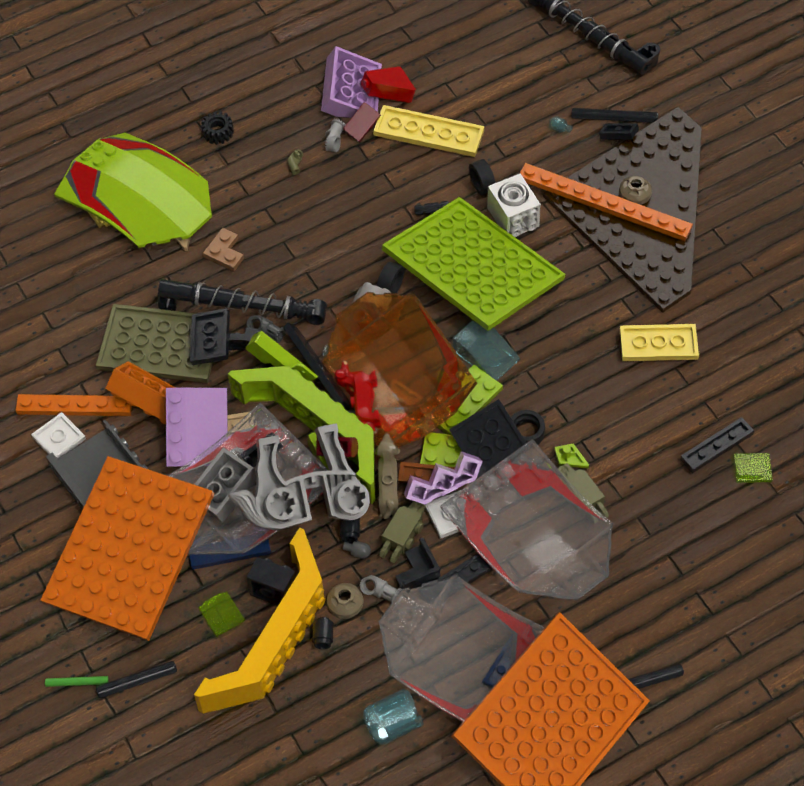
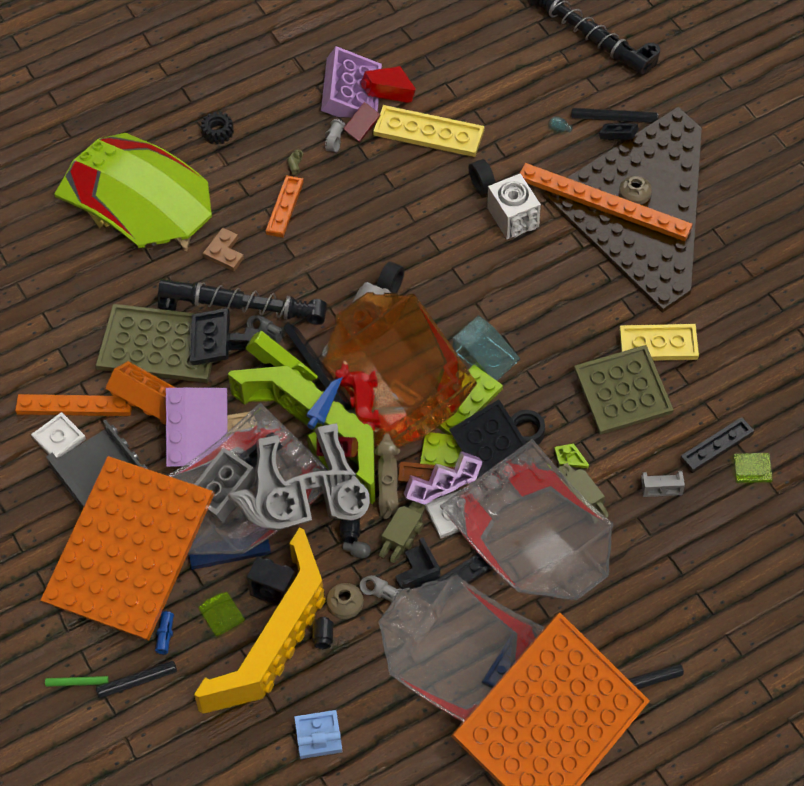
clear light blue cylinder [363,688,424,745] -> none
lime plate [382,197,565,331] -> none
black axle [414,201,449,216] -> none
none -> blue pin [155,611,174,655]
none -> orange tile [266,175,304,238]
none -> light blue plate [294,710,343,759]
none -> blue bar [306,377,343,429]
none -> olive plate [574,345,673,435]
none -> light grey hinge [641,471,685,497]

